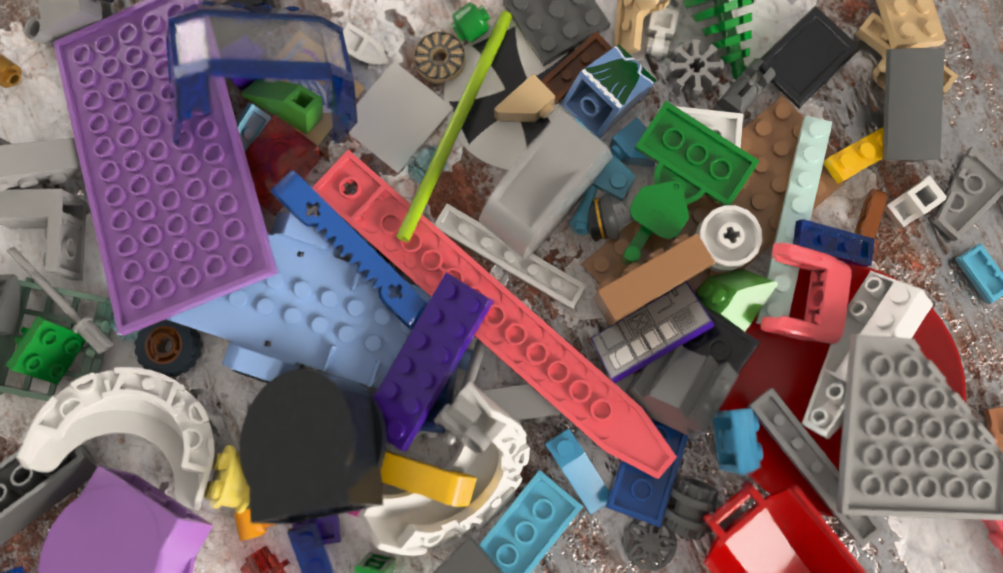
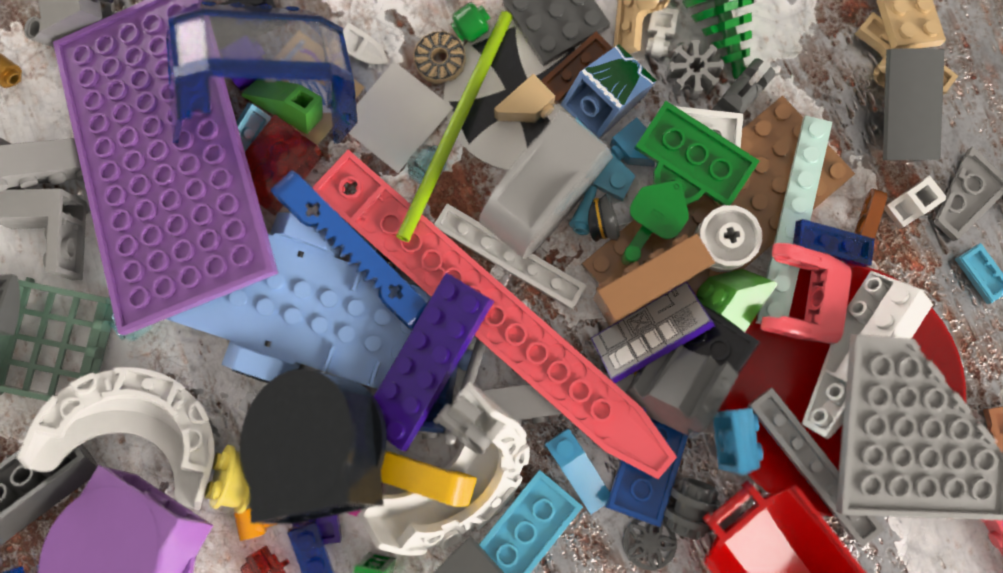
green plate [5,316,86,385] -> none
light grey piece [6,247,113,354] -> none
black wheel [134,319,202,377] -> none
black piece [758,5,861,108] -> none
yellow plate [823,127,884,184] -> none

